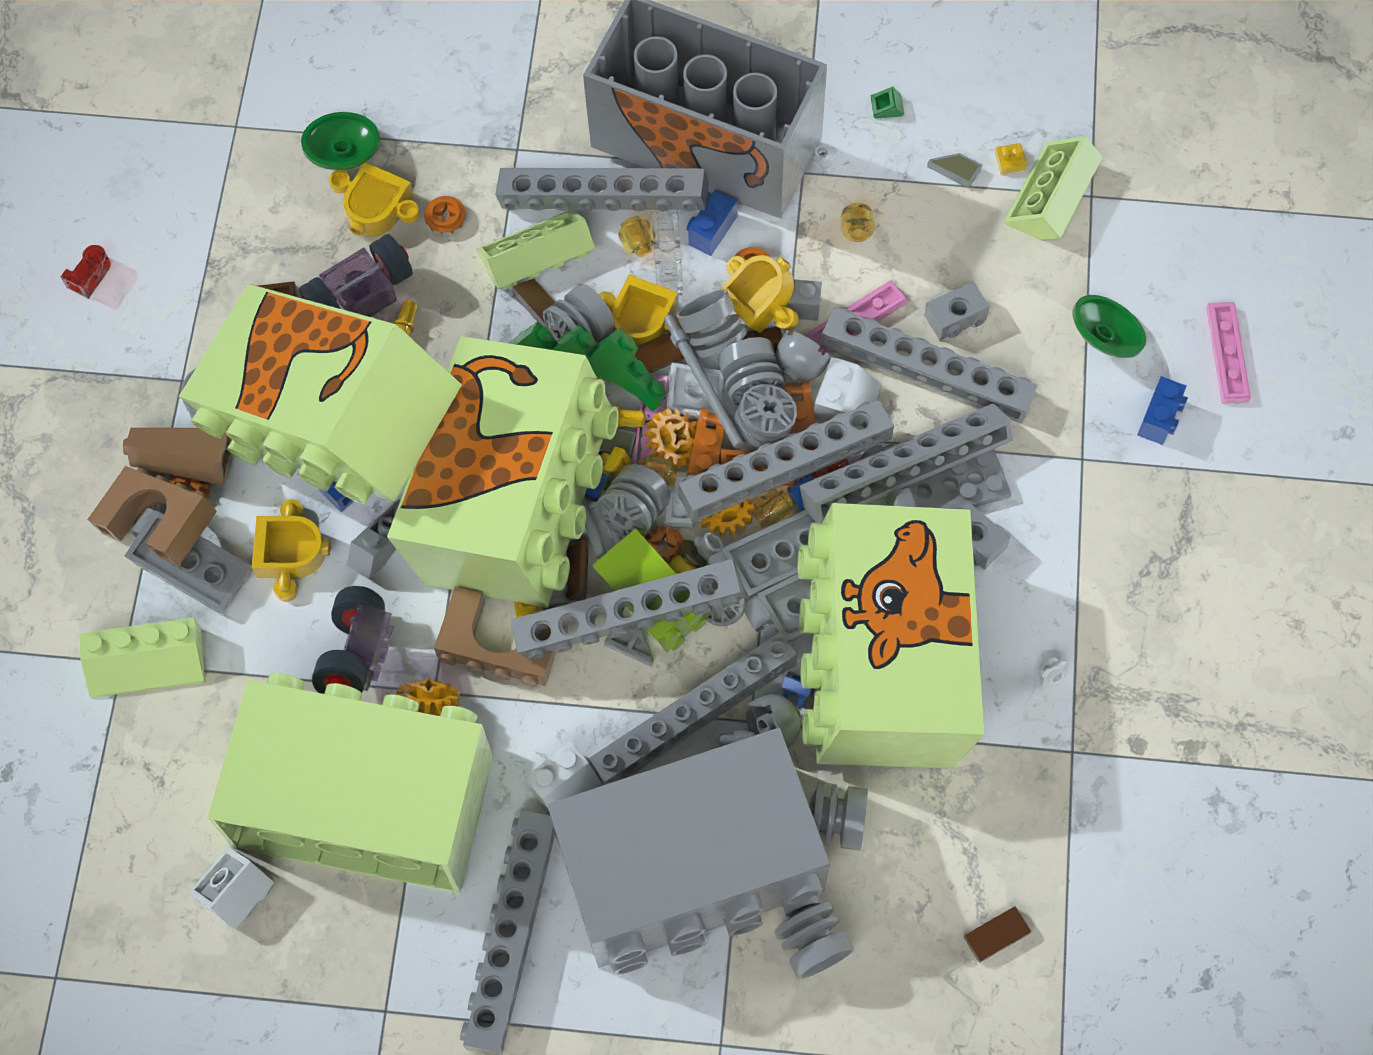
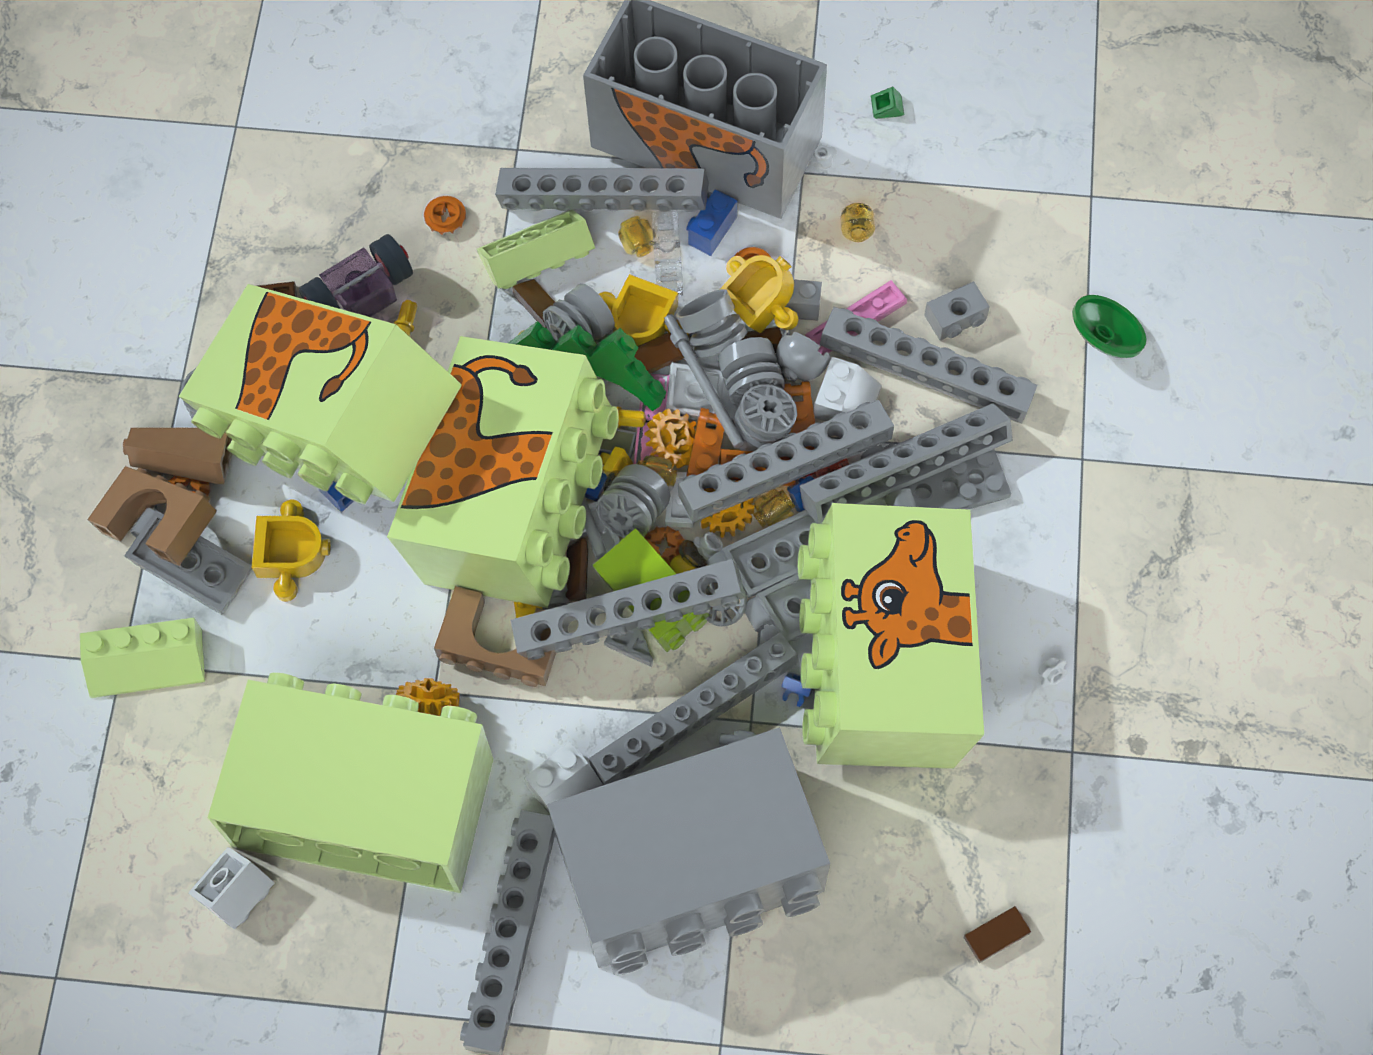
clear red leg [60,245,111,299] -> none
green dish [301,112,380,171] -> none
brick [312,586,394,694] -> none
yellow piece [329,162,419,237] -> none
light grey slope [346,499,401,579] -> none
light grey cylinder [746,694,801,748] -> none
light grey wheel [774,902,854,979] -> none
light grey wheel [810,782,868,851] -> none
tile [927,153,982,188] -> none
light grey brick [961,501,1010,570] -> none
yellow tile [995,143,1027,174] -> none
yellowish green slope [1004,136,1102,240] -> none
blue brick [1137,376,1188,445] -> none
bright pink tile [1206,302,1251,403] -> none

